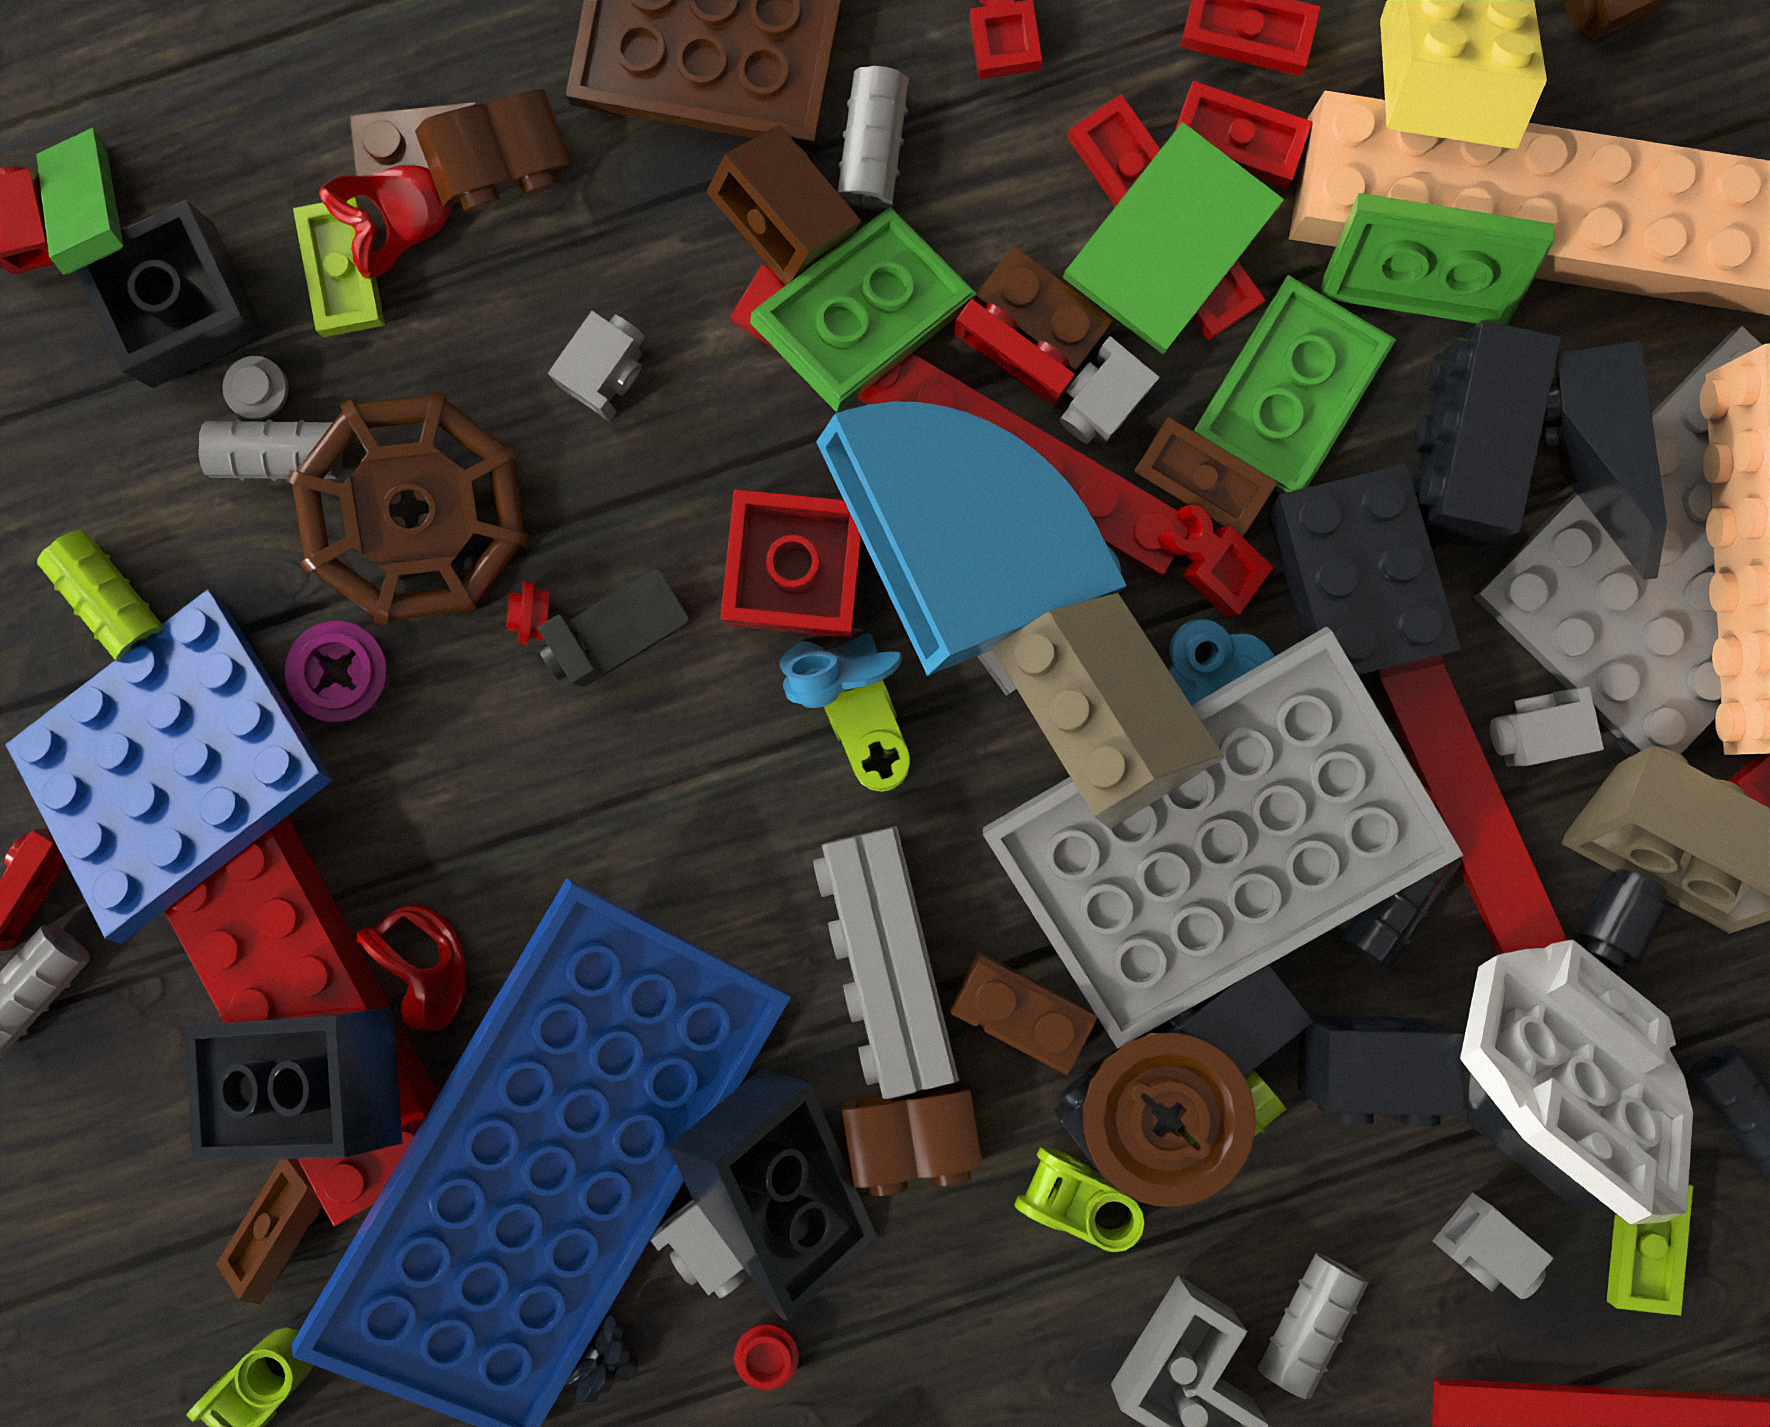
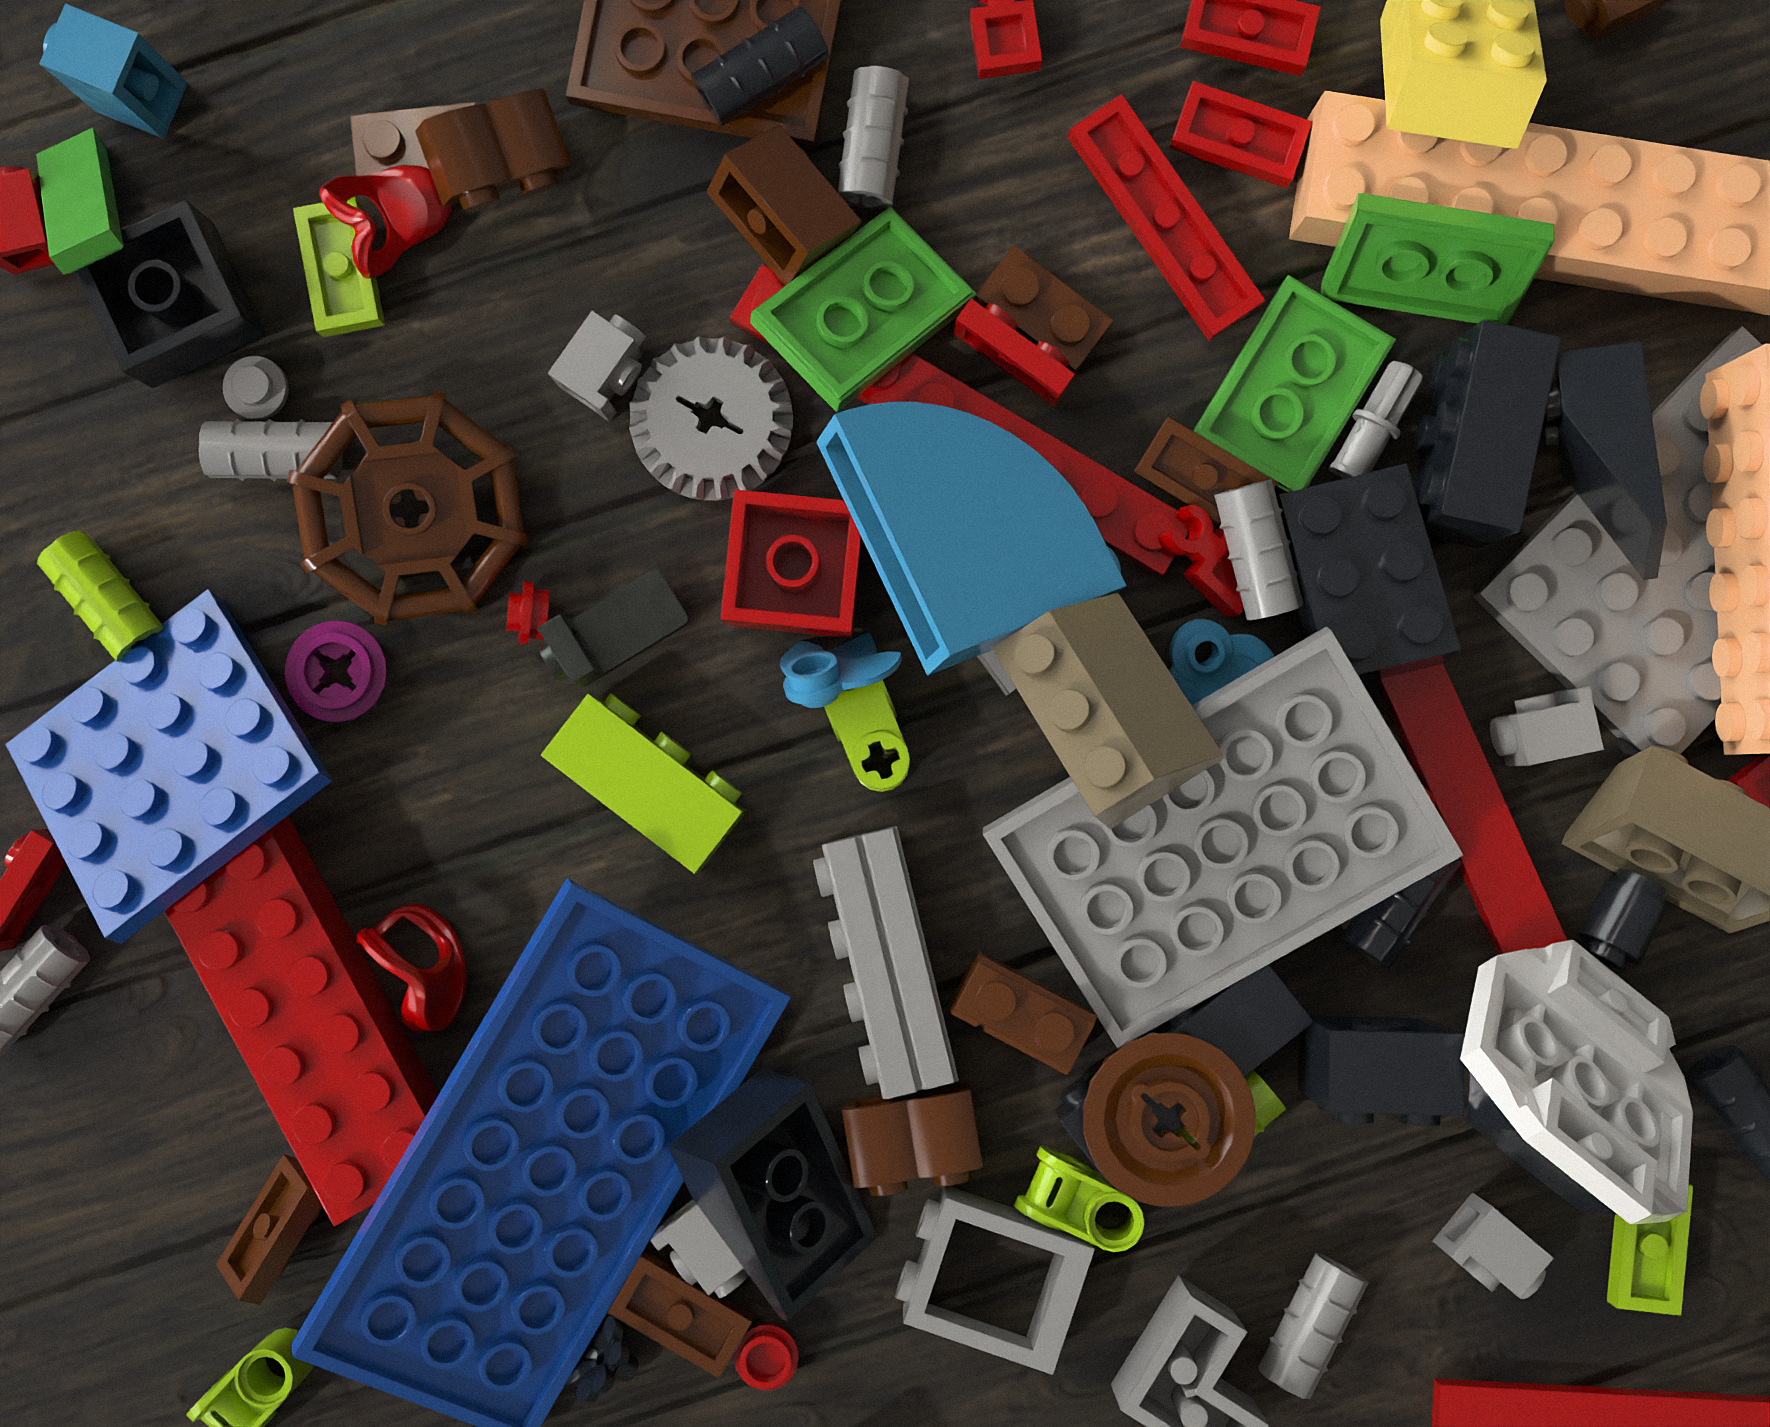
black slope [185,1007,403,1161] -> none
light grey brick [1059,336,1159,447] -> none
bright green tile [1063,122,1284,355] -> none
none -> dark azure brick [39,3,188,139]
none -> lime brick [541,693,746,874]
none -> reddish brown plate [608,1250,754,1378]
none -> light grey gear [629,336,793,501]
none -> black axle [691,6,829,126]
none -> light grey window [895,1186,1095,1375]
none -> light grey axle [1214,479,1304,620]
none -> light grey axle [1329,361,1423,479]

